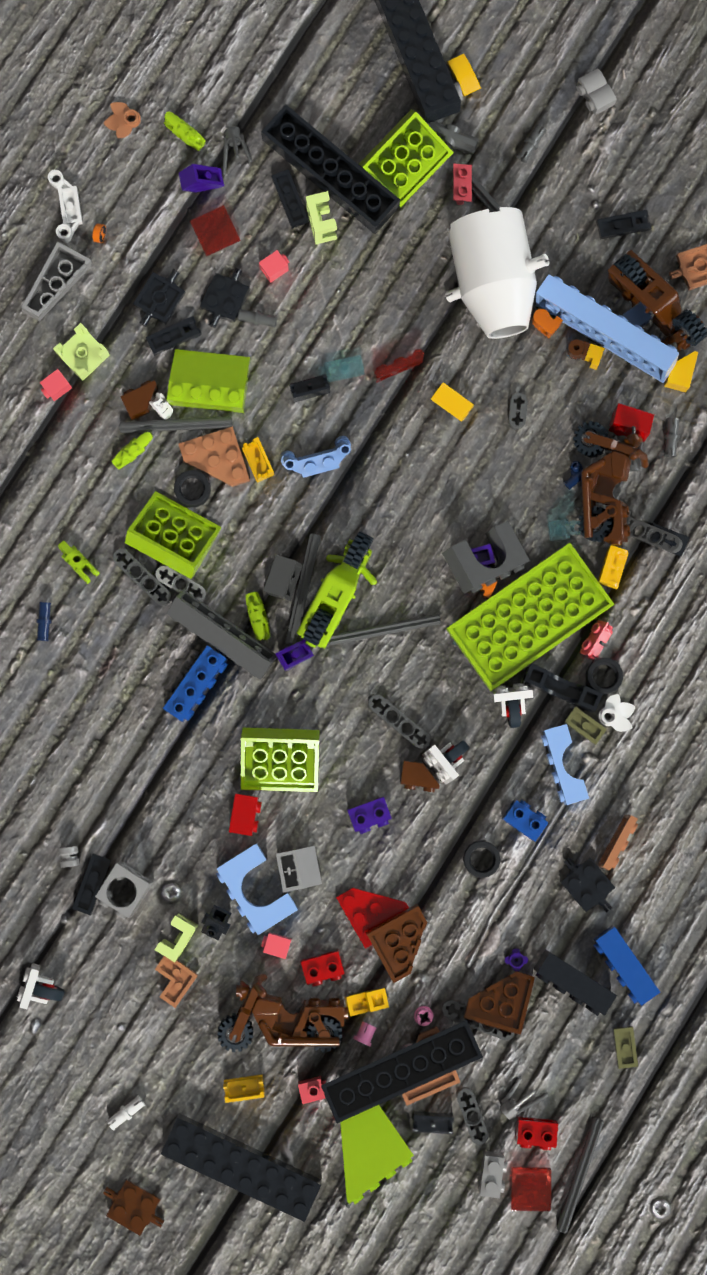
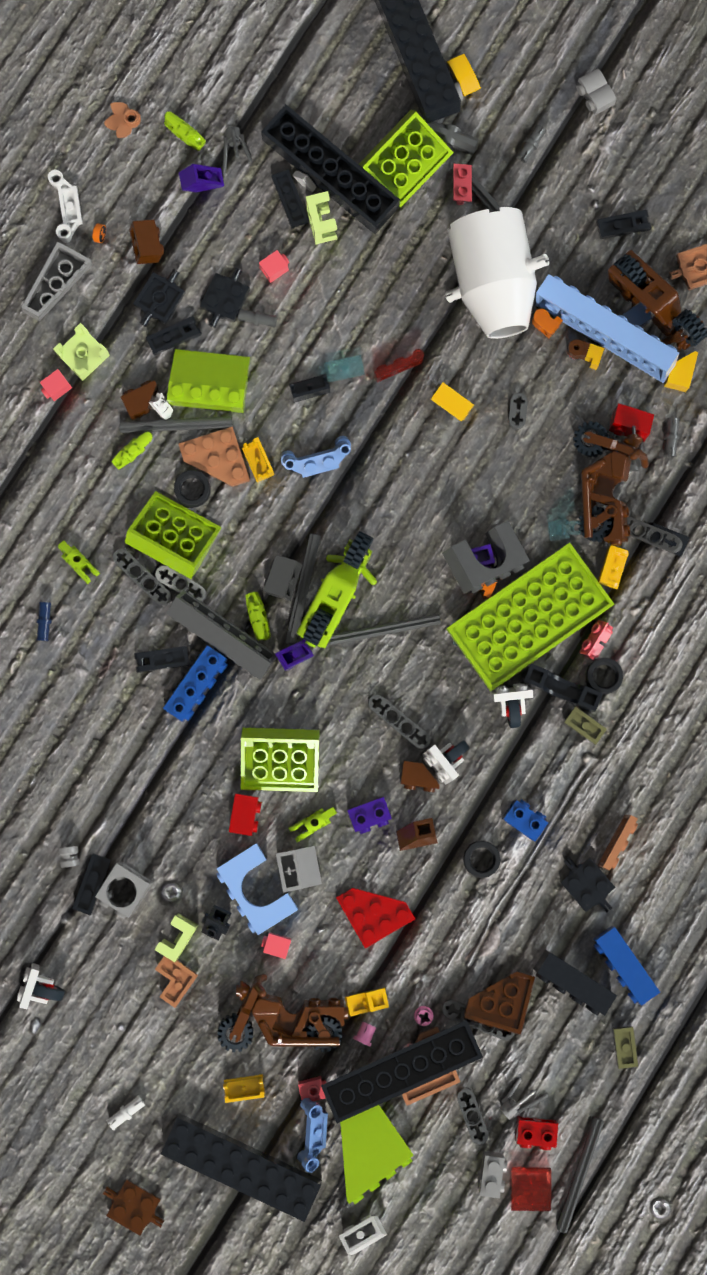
clear red slope [190,205,241,256] -> none
red brick [301,950,345,987] -> none
reddish brown plate [366,904,427,983] -> none
black hinge [413,1111,454,1134] -> none
dark purple plate [505,948,528,972] -> none
light blue arch [541,724,589,805] -> none
dark blue arm [564,461,583,490] -> none
white plate [598,694,635,732] -> none
none -> reddish brown brick [129,220,164,264]
none -> black plate [134,646,190,673]
none -> lime hinge [288,807,337,843]
none -> white tile [292,171,316,192]
none -> medium blue plate [297,1098,328,1173]
none -> white brick [339,1215,387,1255]
none -> reddish brown slope [396,818,438,851]

